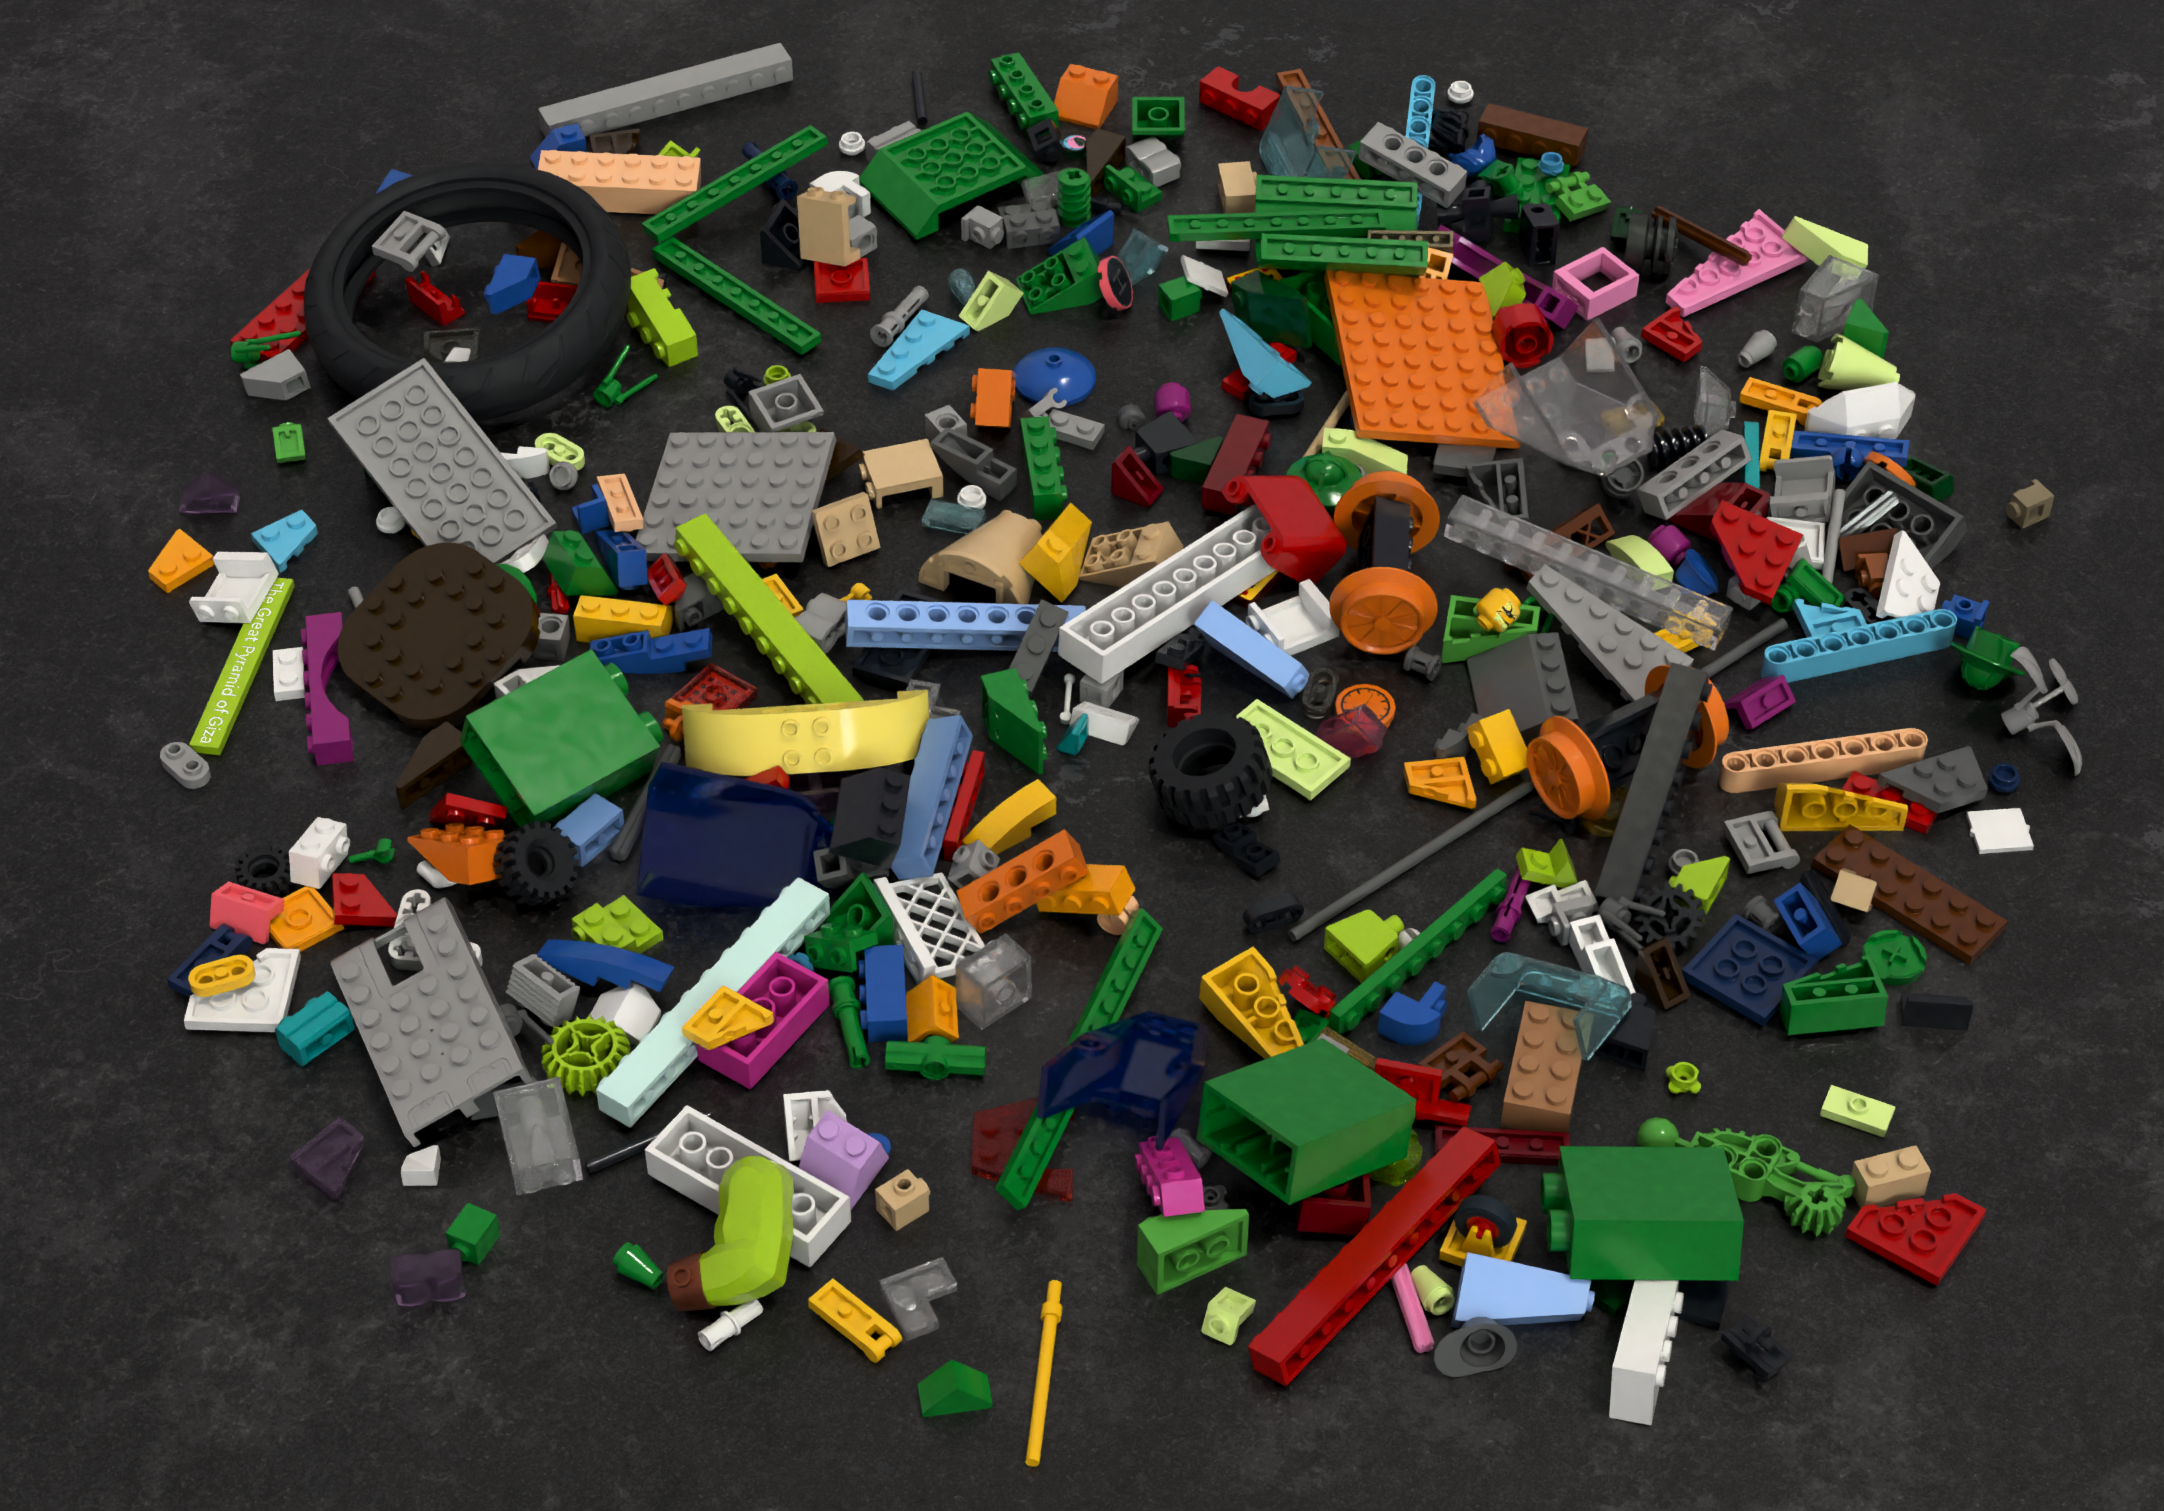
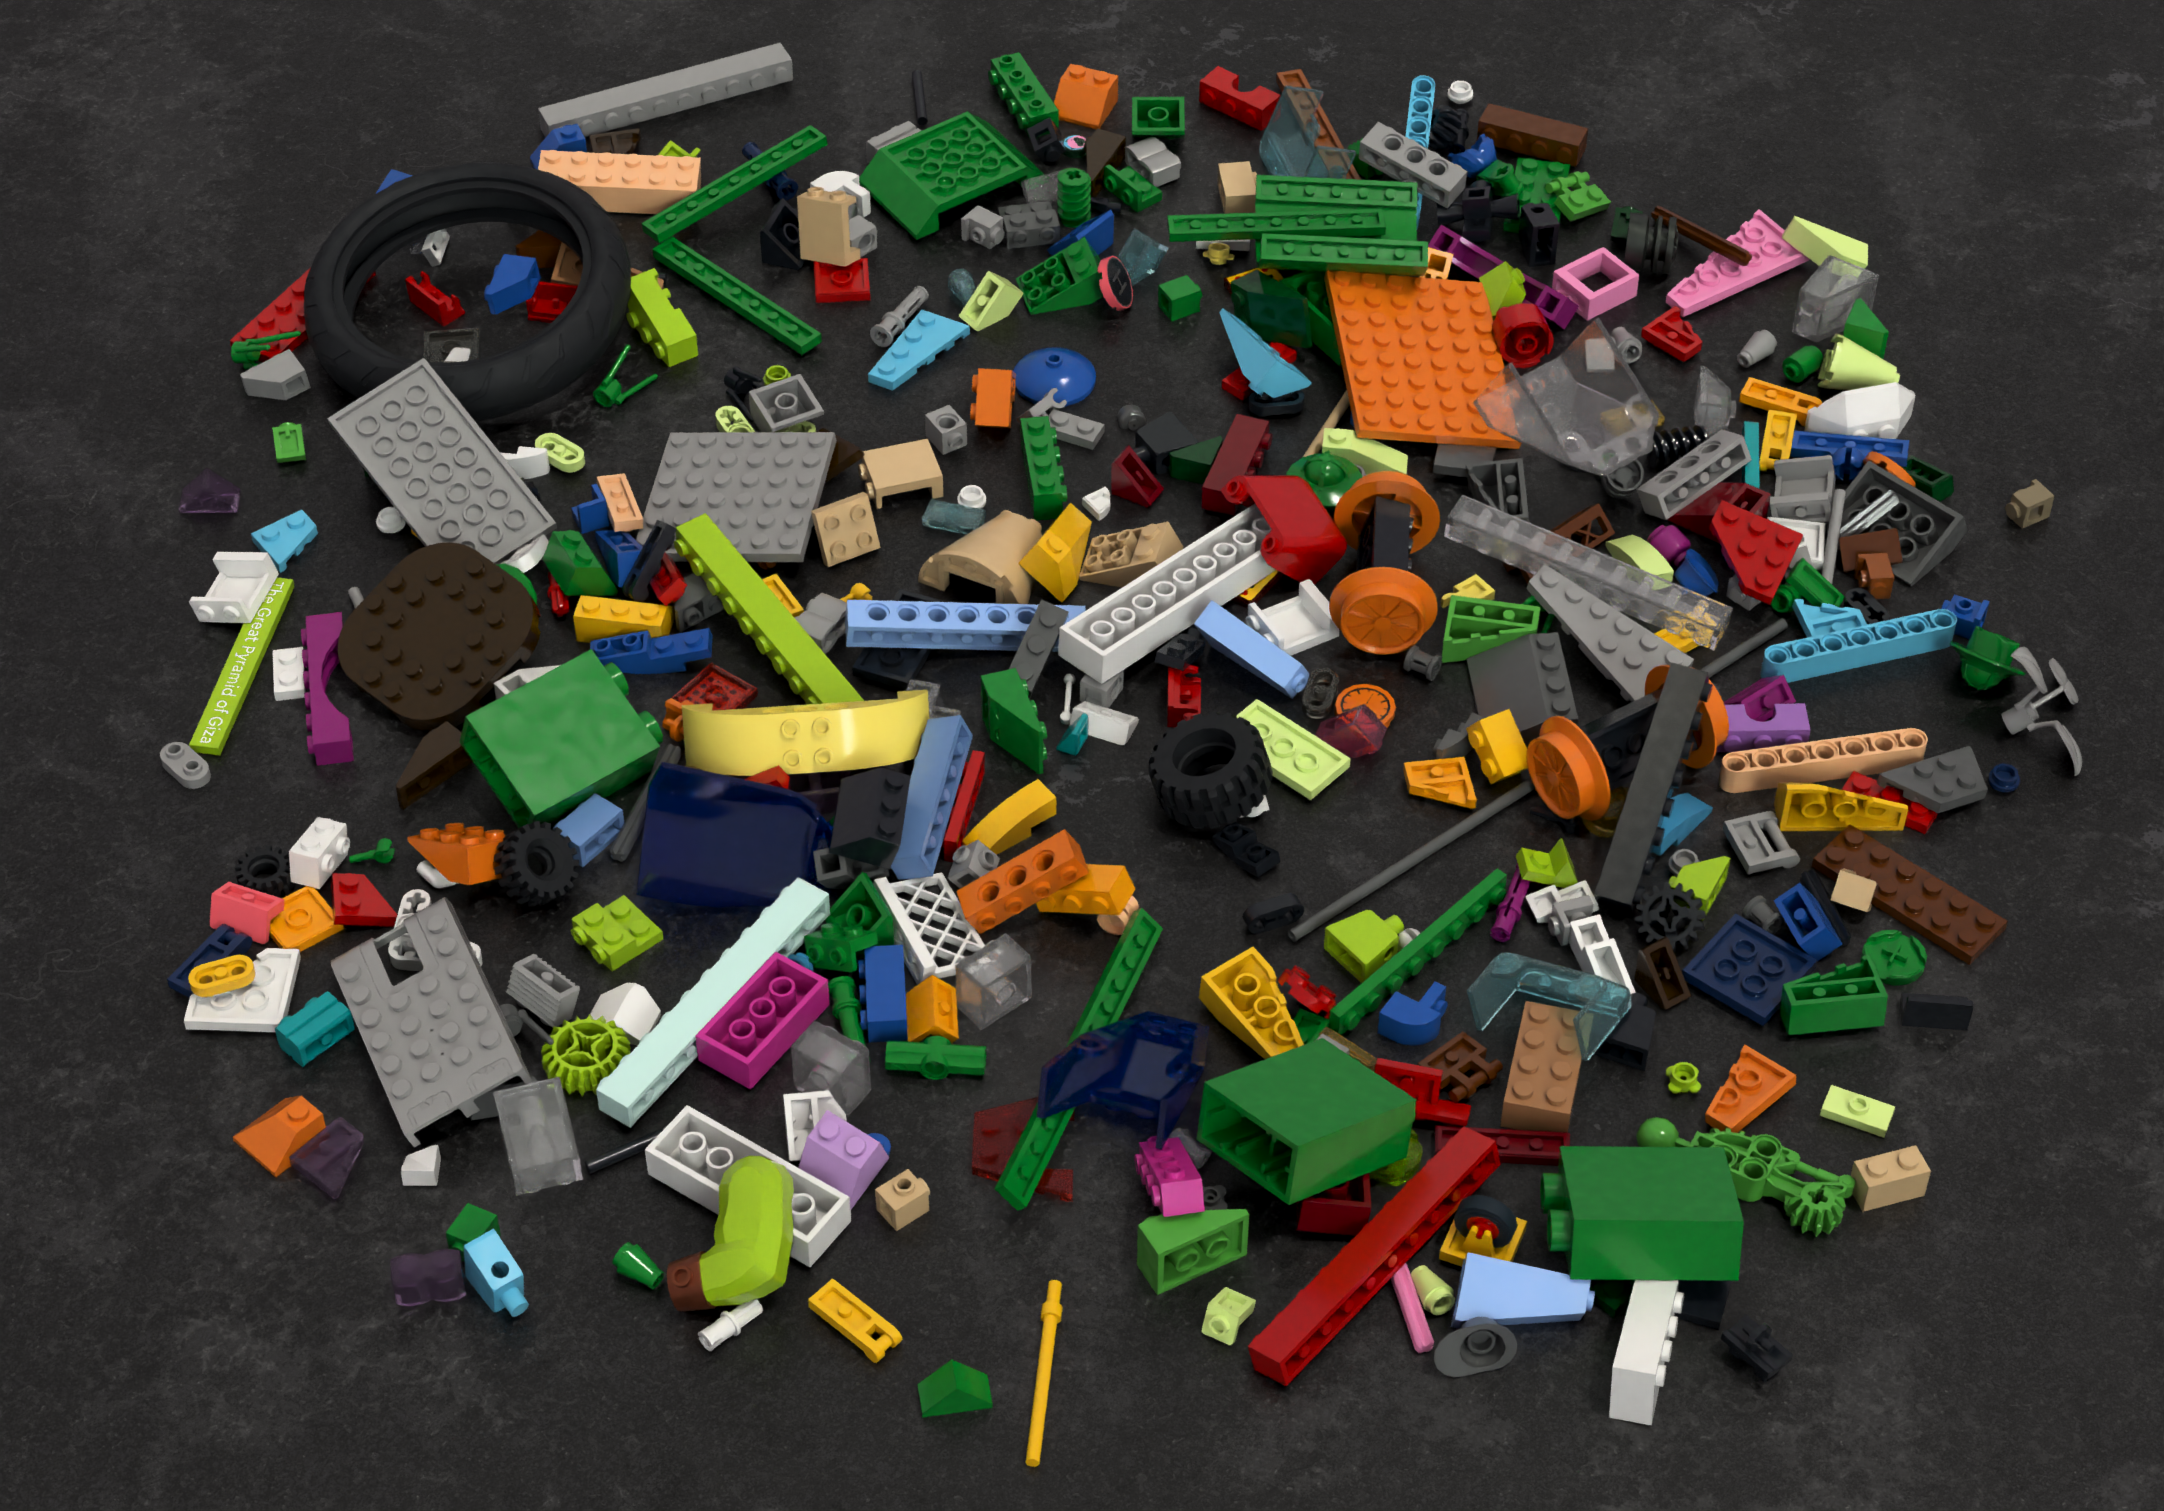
light orange wing [148,529,215,593] -> none
light grey plate [372,211,446,272] -> none
red wing [429,793,507,829] -> none
light grey brick [533,613,571,661] -> none
blue slope [537,939,675,993] -> none
light grey plate [549,461,578,490] -> none
yellow wing [682,985,774,1050] -> none
white plate [839,132,865,156] -> none
clear plate [879,1257,957,1341] -> none
dark grey slope [930,427,1017,501] -> none
magenta head [1153,382,1192,423] -> none
white piece [1180,255,1228,297] -> none
dark tan piece [1368,230,1453,253] -> none
yellow head [1476,588,1521,632] -> none
dark azure plate [1538,152,1564,176] -> none
dark grey plant [1597,896,1666,952] -> none
red plate [1845,1193,1987,1286] -> none
white wing [1876,530,1940,618] -> none
white piece [1966,808,2034,854] -> none
none -> orange slope [233,1095,328,1177]
none -> medium azure torso [464,1228,529,1317]
none -> black plate [622,520,677,602]
none -> clear brick [791,1020,871,1116]
none -> white tile [1082,487,1111,521]
none -> light yellow plate [1203,243,1235,265]
none -> light yellow plate [1441,574,1495,608]
none -> dark azure slope [1653,793,1713,856]
none -> orange wing [1705,1045,1796,1133]
none -> medium lavender arch [1716,703,1810,752]

